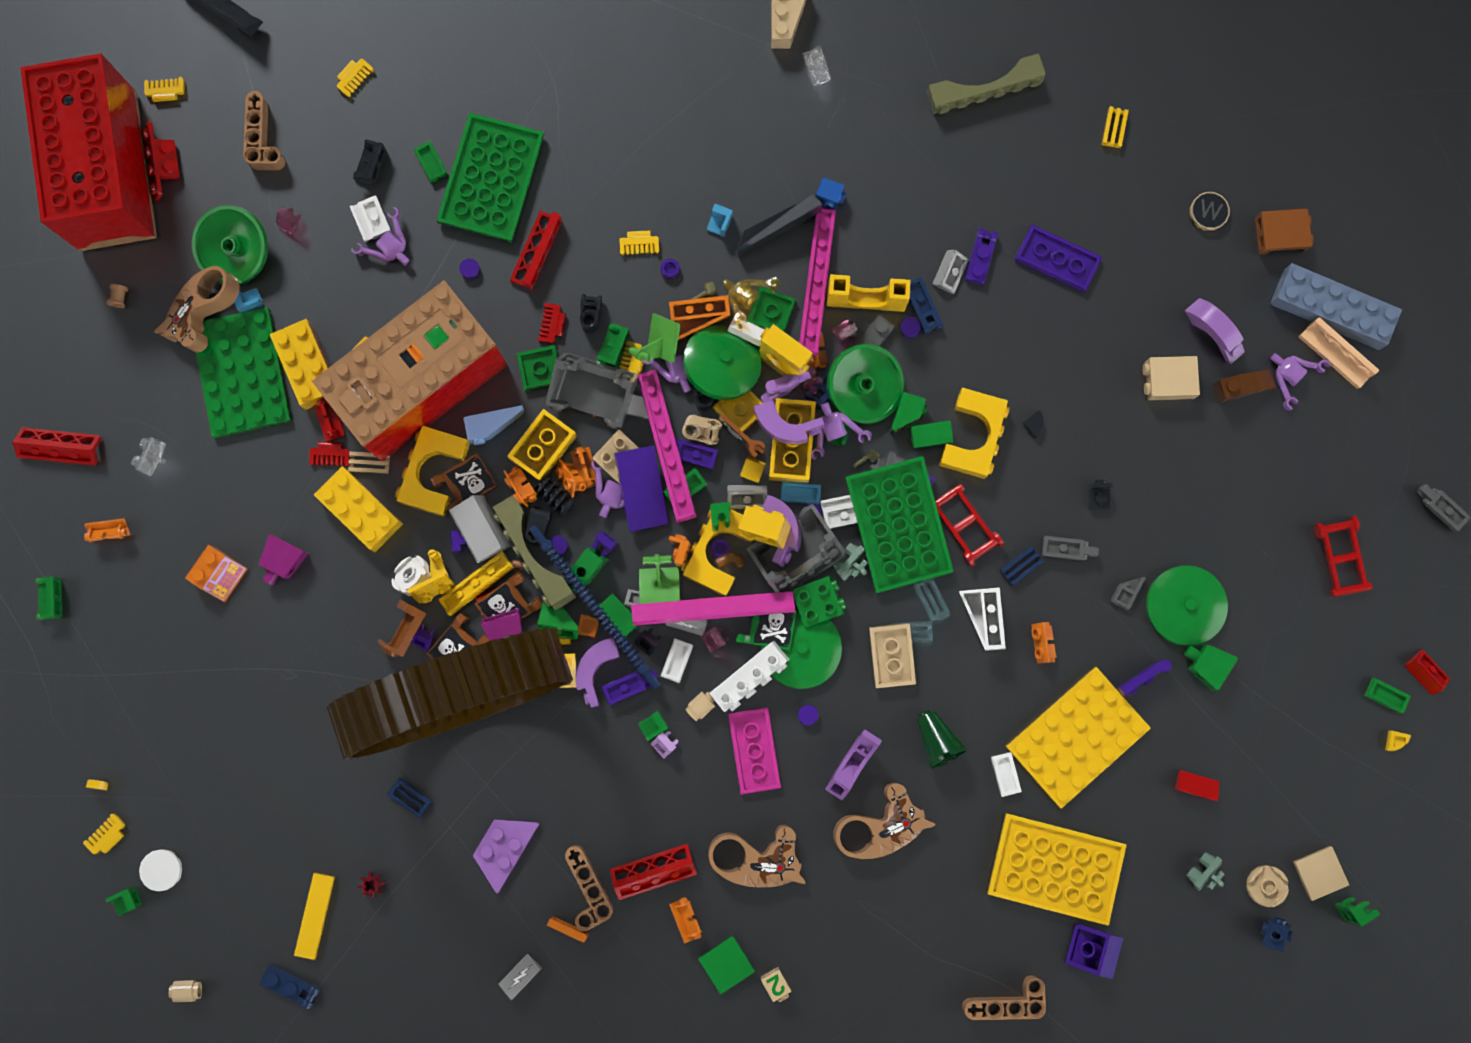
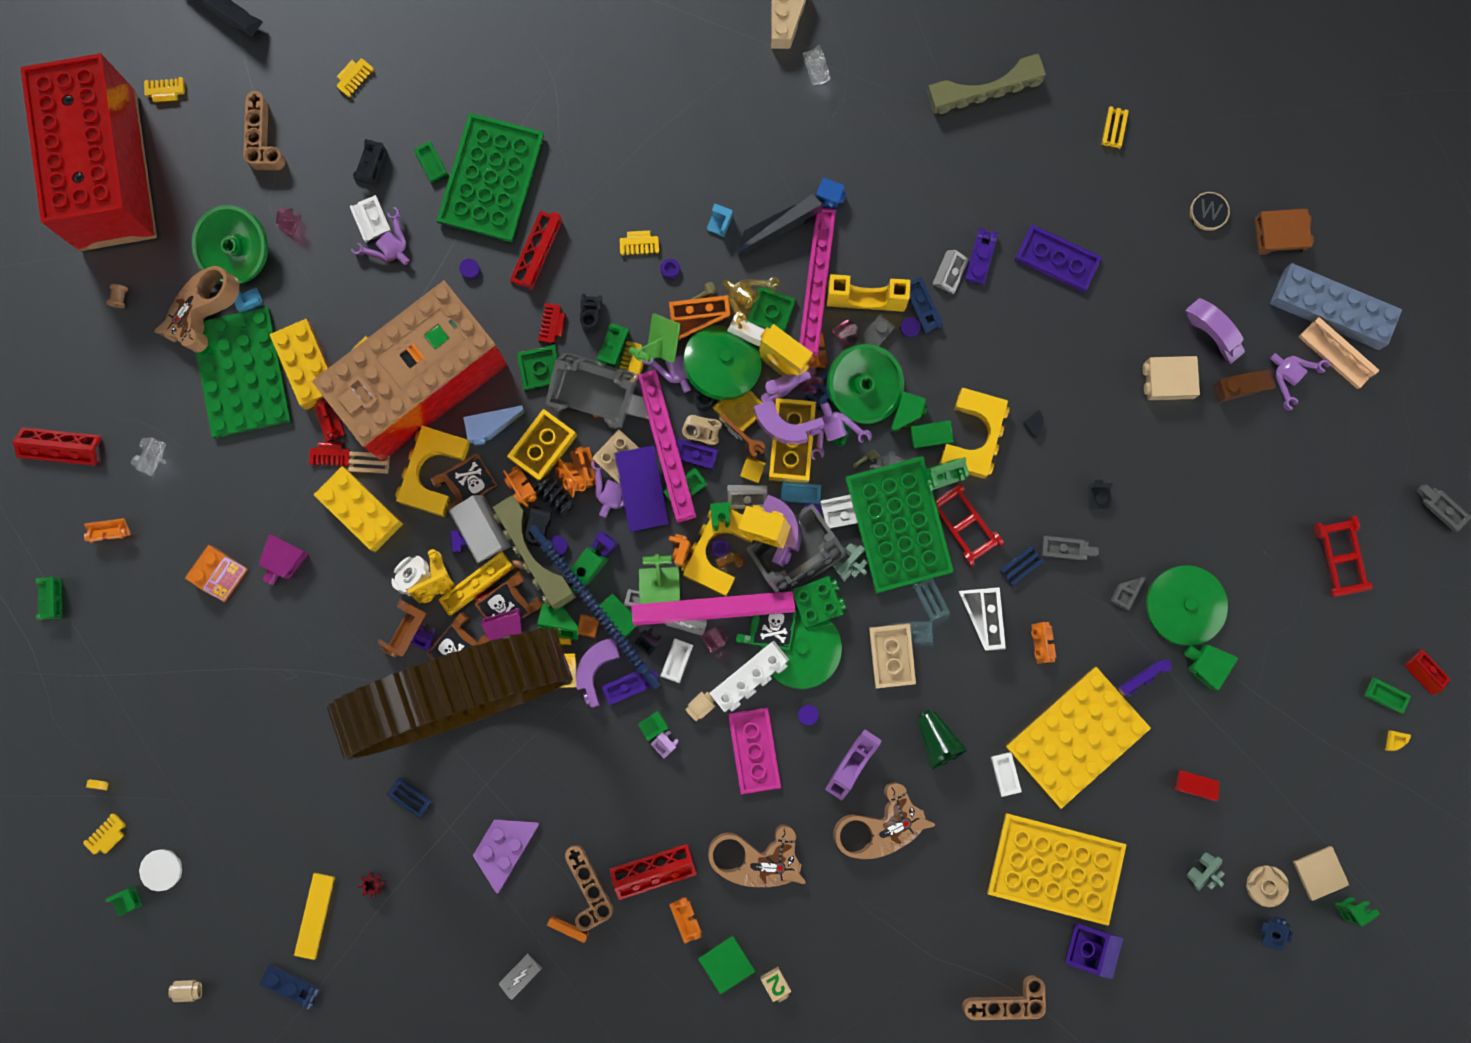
red bracket [142,121,180,201] -> none
none -> green hinge [922,457,969,491]

